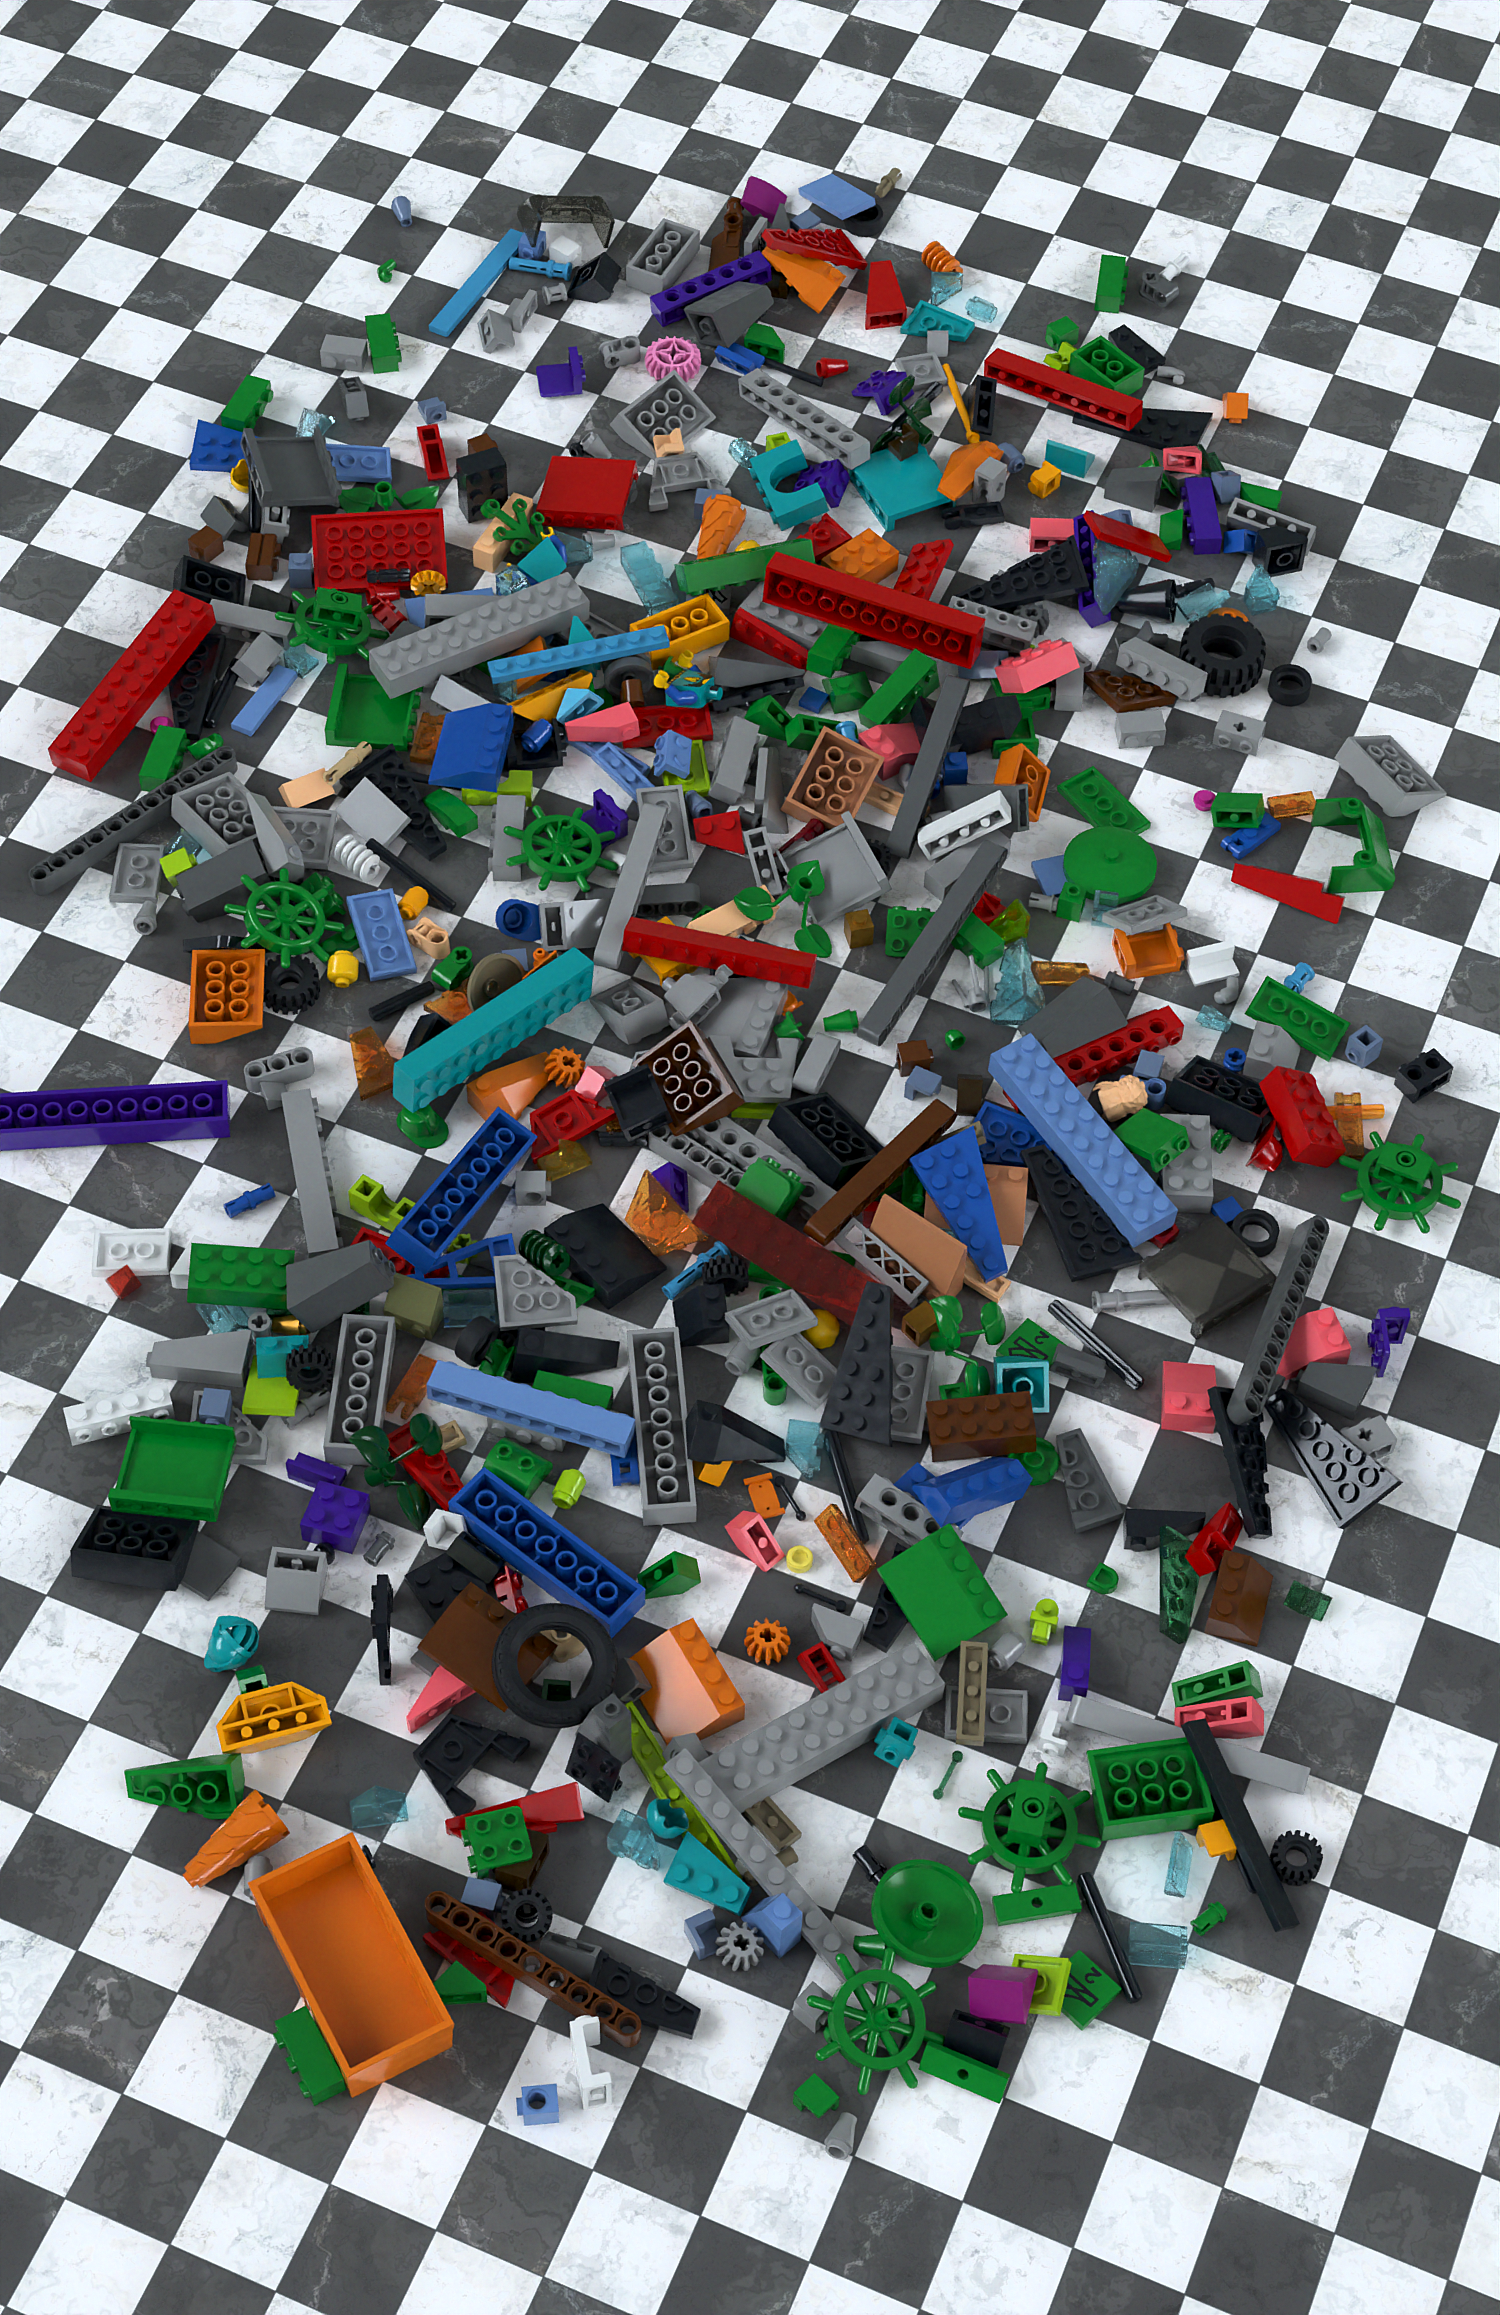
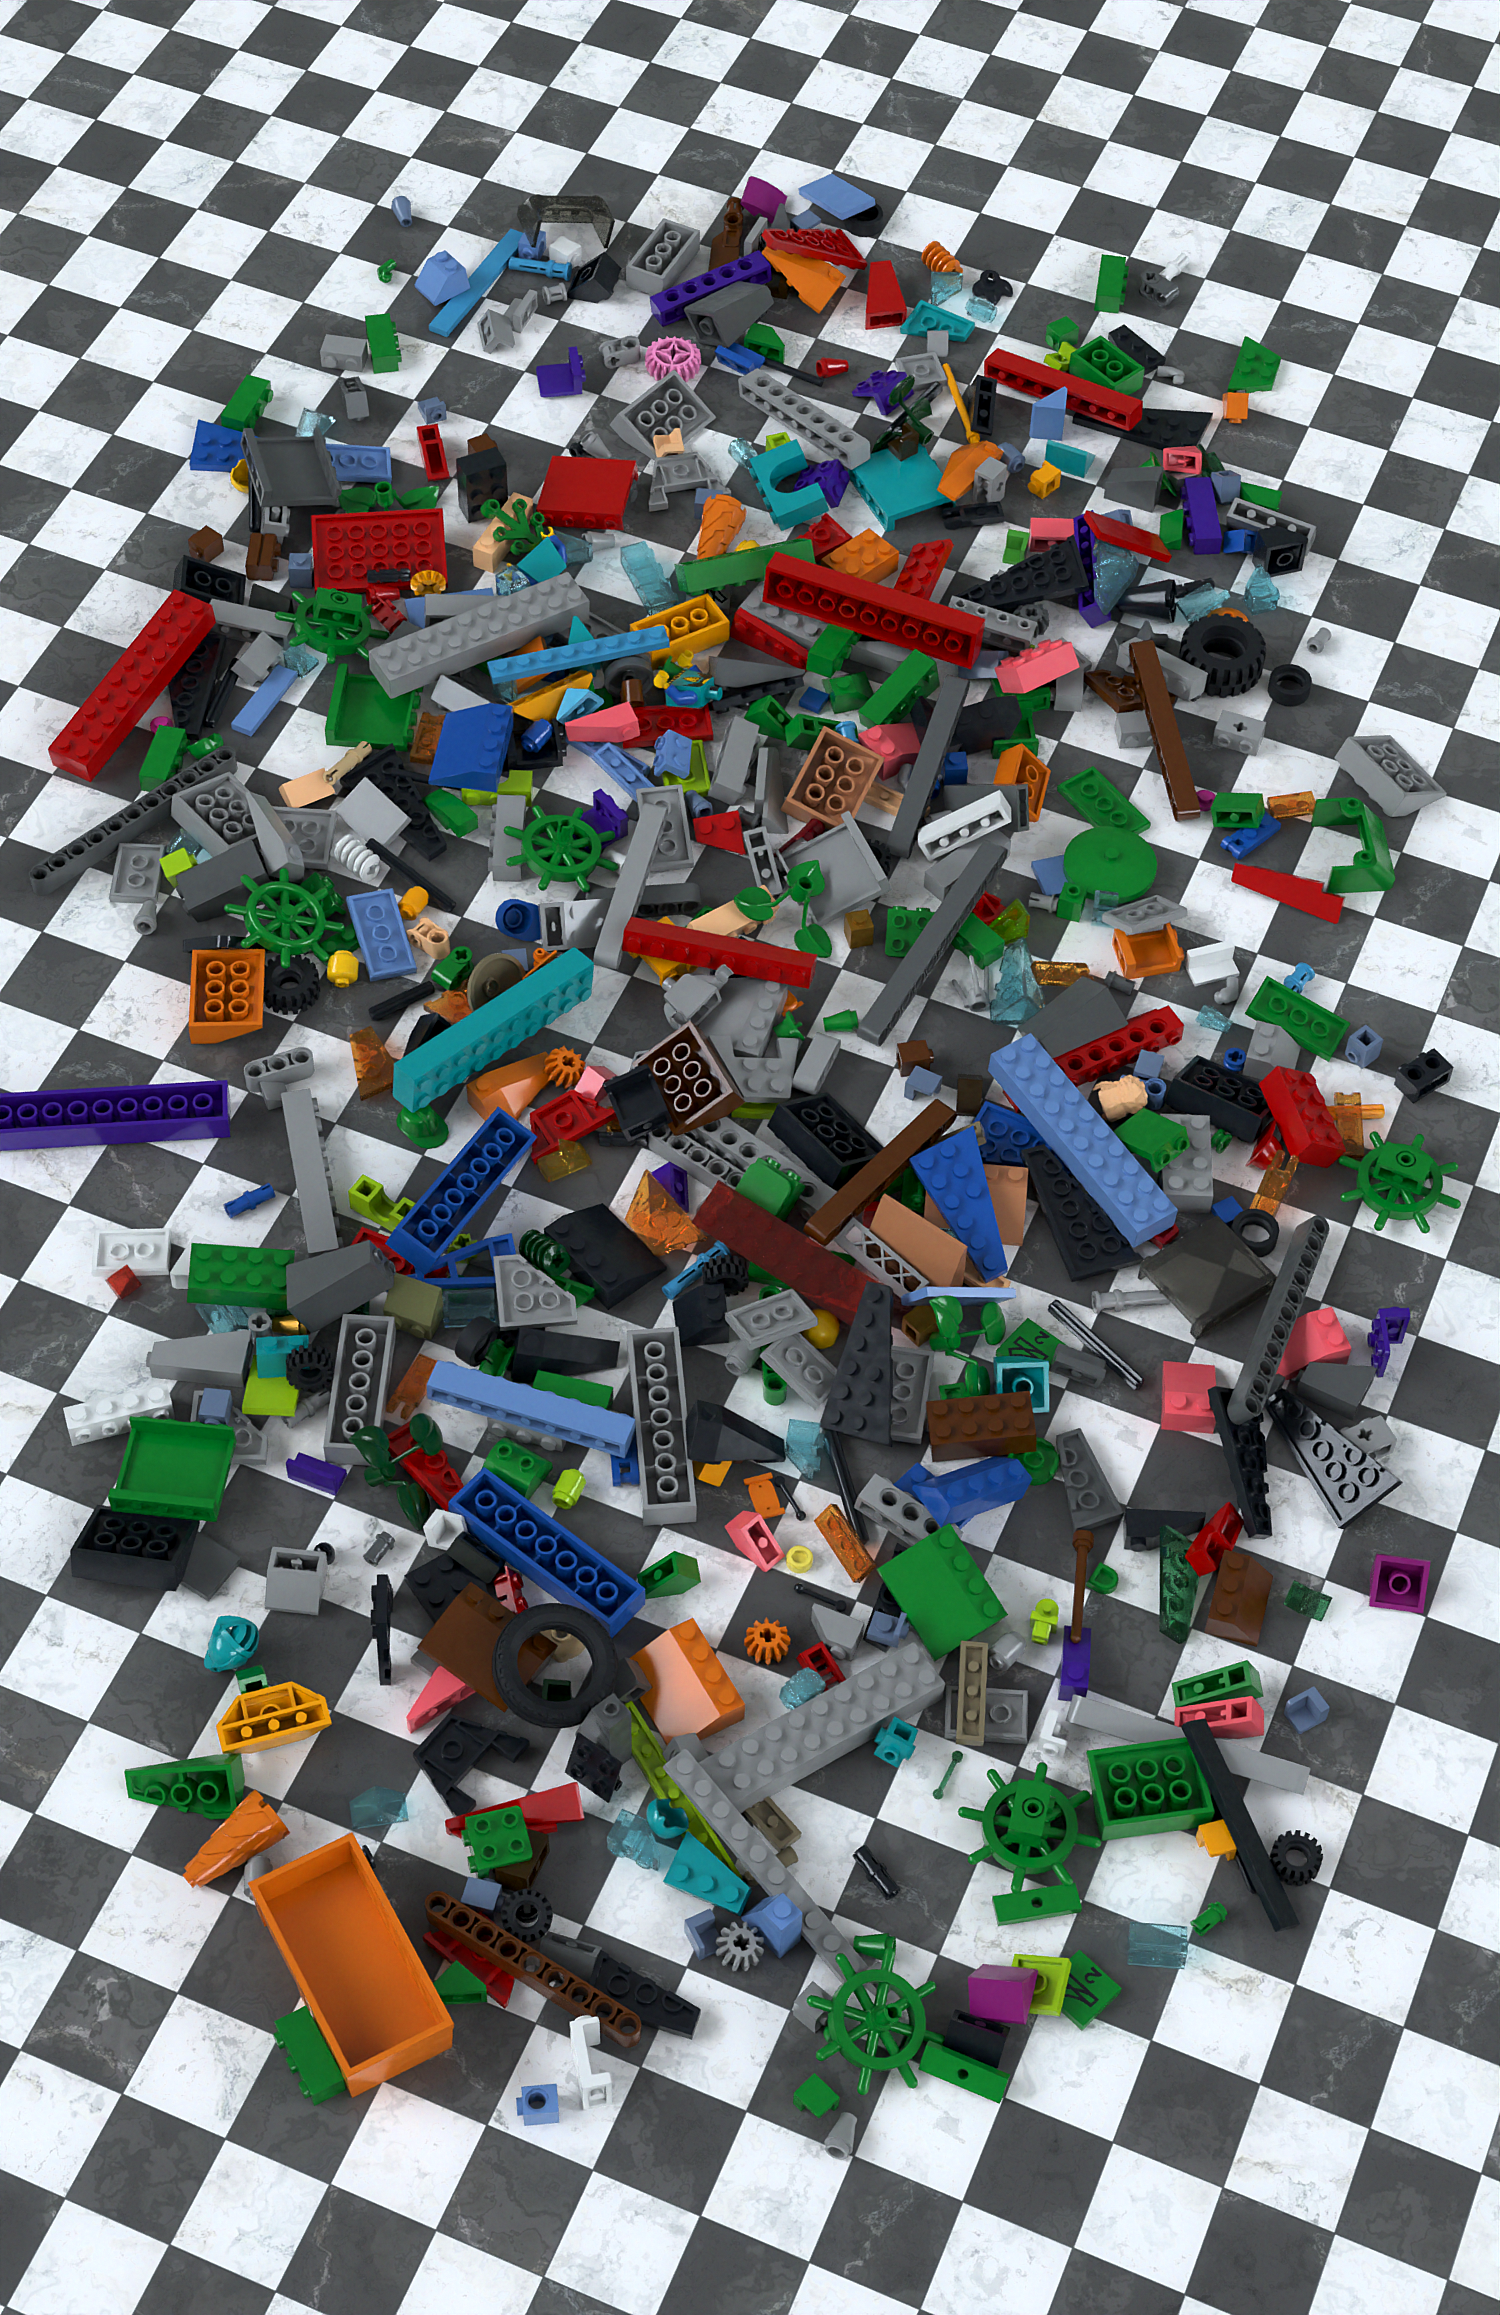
dark grey panel [200,495,249,542] -> none
dark purple brick [300,1480,371,1554] -> none
tan tile [439,1420,467,1454] -> none
light grey brick [515,1171,551,1206] -> none
light grey slope [589,979,670,1045] -> none
green dish [871,1859,983,1968] -> none
dark tan axle [875,168,902,198] -> none
green hinge [945,1029,966,1050] -> none
black axle [1077,1872,1143,2004] -> none
clear light blue slope [1164,1832,1193,1898] -> none
none -> medium blue slope [415,250,470,306]
none -> clear light blue gear [779,1667,826,1710]
none -> sand blue bracket [866,1611,910,1648]
none -> medium blue tile [901,1286,1016,1306]
none -> black plate [972,270,1013,306]
none -> bright green panel [1002,529,1030,565]
none -> medium blue slope [1029,386,1067,441]
none -> reddish brown piece [1070,1530,1094,1643]
none -> reddish brown beam [1129,639,1200,822]
none -> green wing [1227,336,1281,393]
none -> clear orange hinge [1250,1150,1299,1218]
none -> sand blue panel [1283,1686,1330,1734]
none -> magenta slope [1369,1553,1431,1613]

